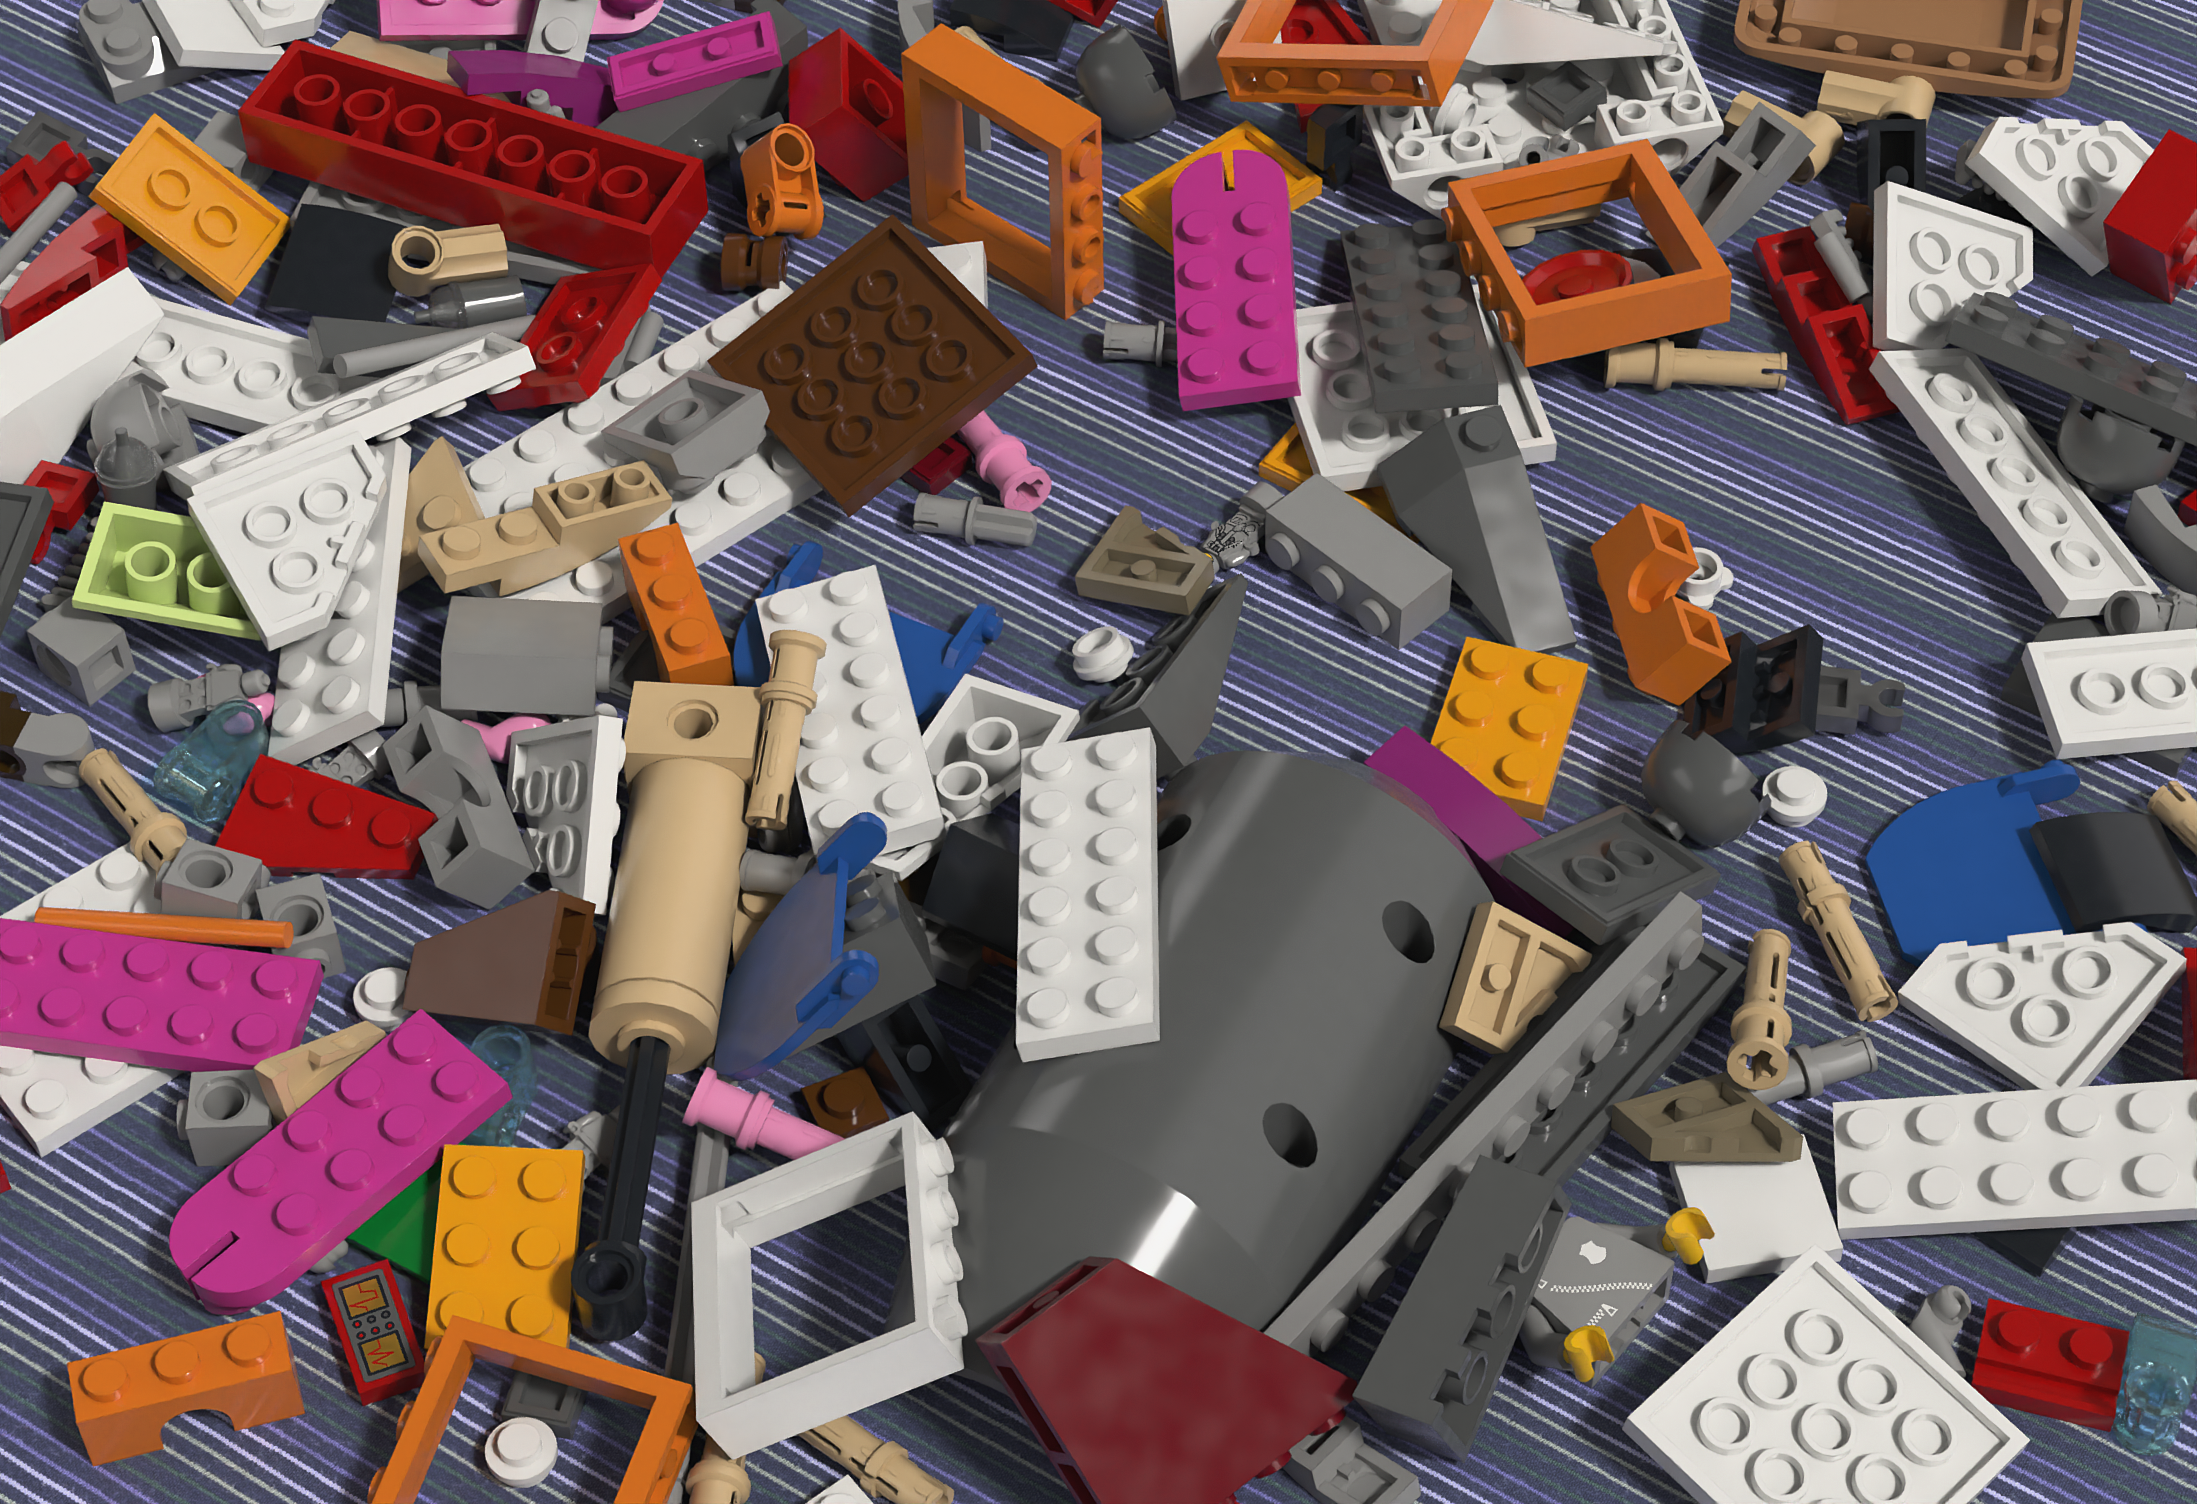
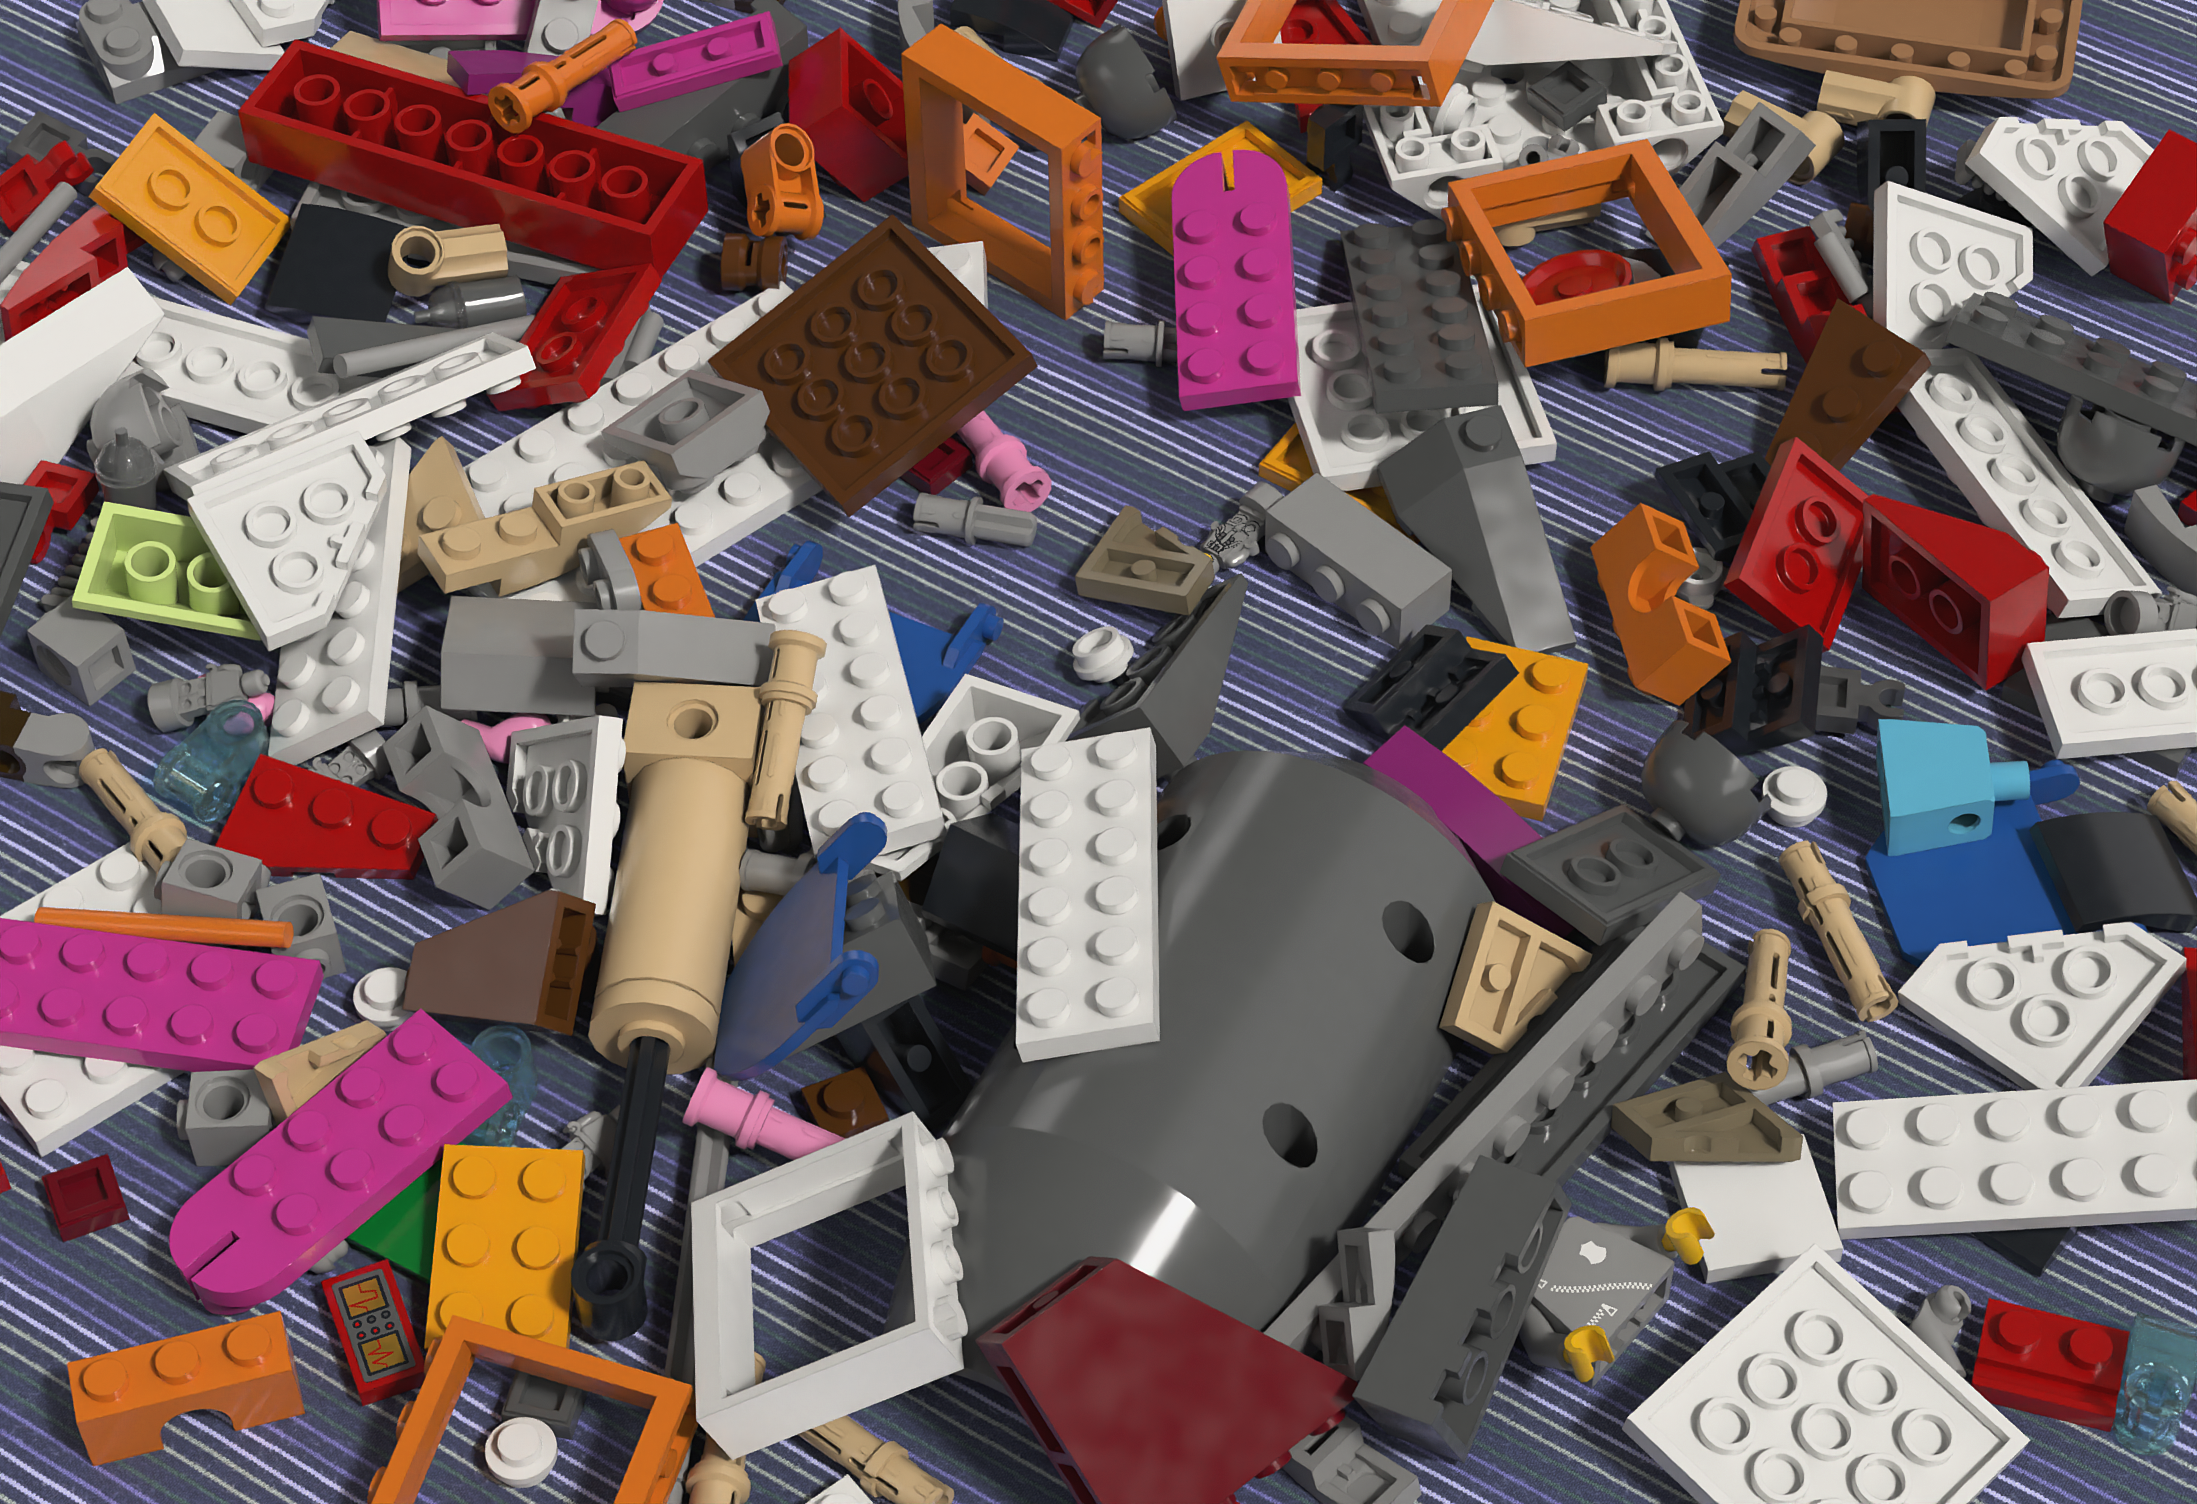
none -> dark red tile [41,1153,130,1242]
none -> orange pin [488,19,637,134]
none -> light grey slope [572,609,776,687]
none -> light grey plate [578,529,643,610]
none -> orange plate [963,113,1020,196]
none -> light grey slope [1318,1227,1395,1381]
none -> black slope [1342,624,1519,751]
none -> black slope [1655,451,1771,563]
none -> red plate [1723,437,1868,653]
none -> reddish brown wing [1765,298,1932,471]
none -> red slope [1862,494,2049,691]
none -> medium azure torso [1876,719,2030,856]

